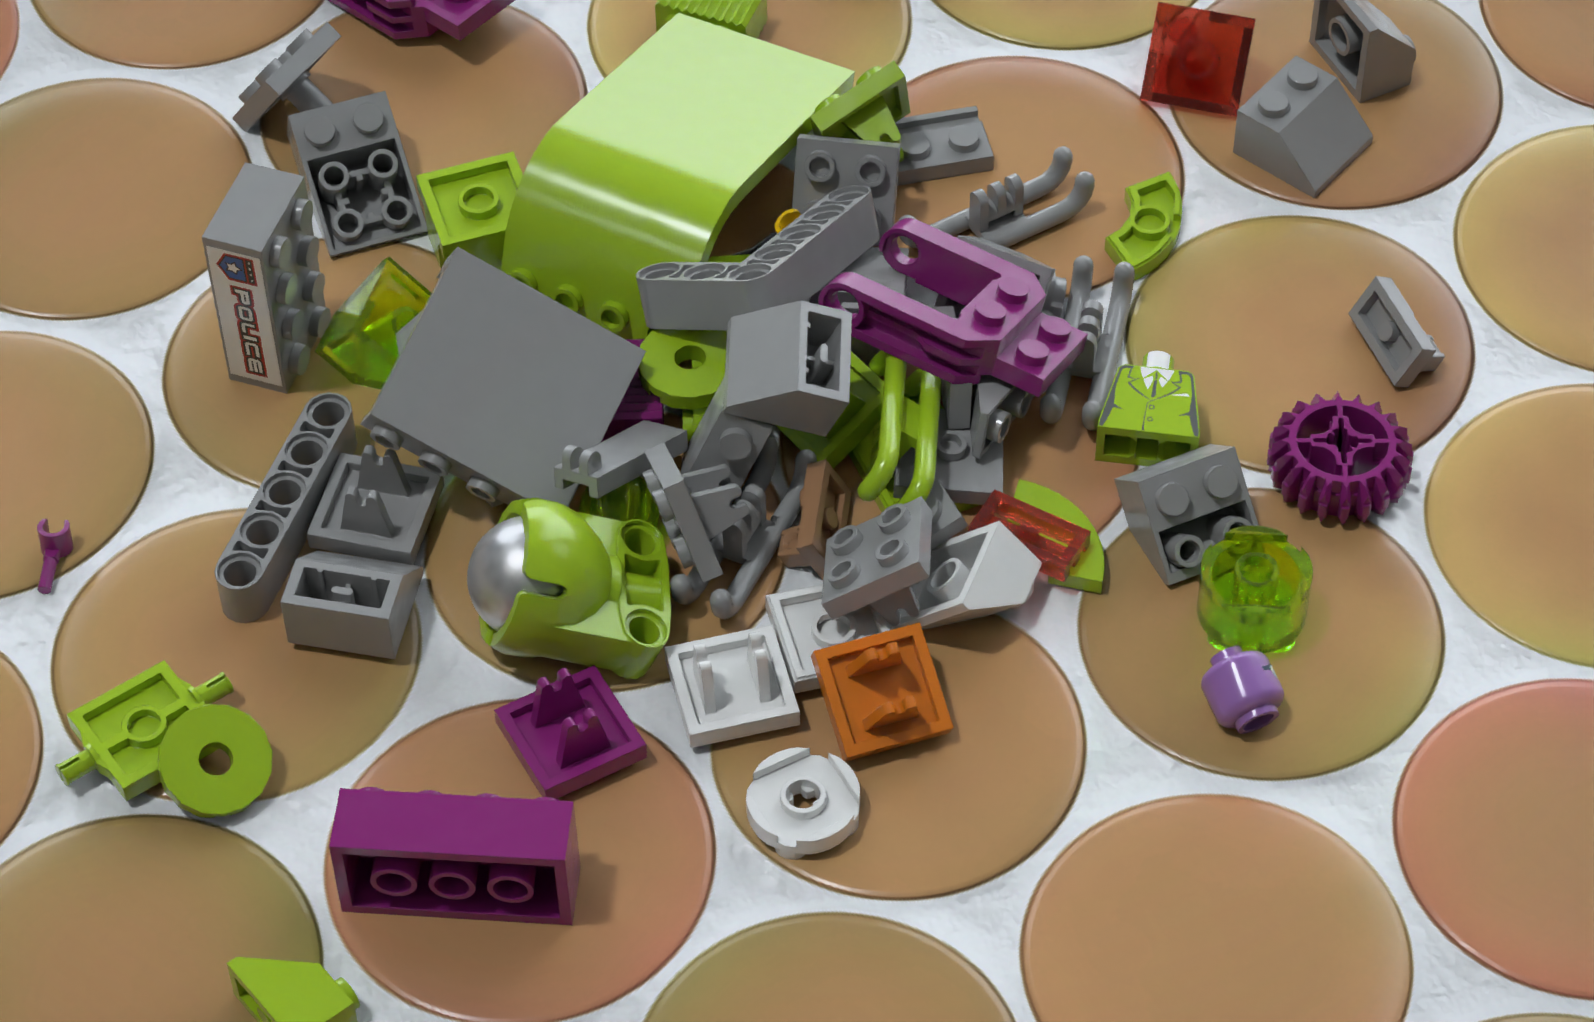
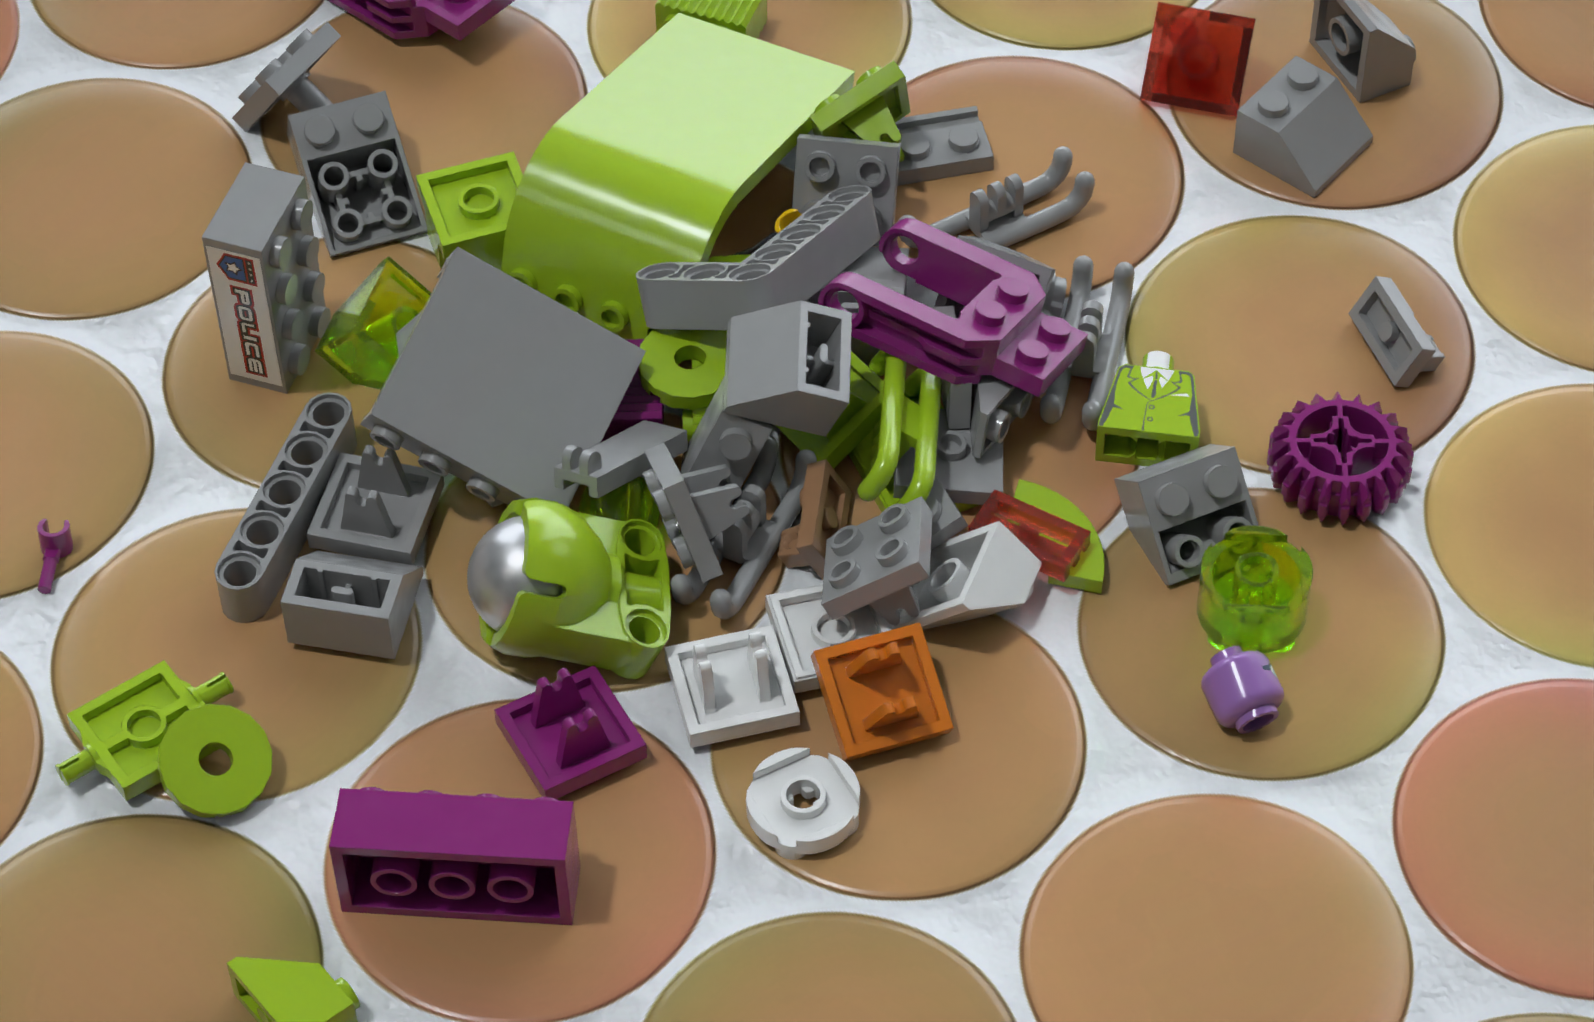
lime tile [1104,172,1182,281] -> none

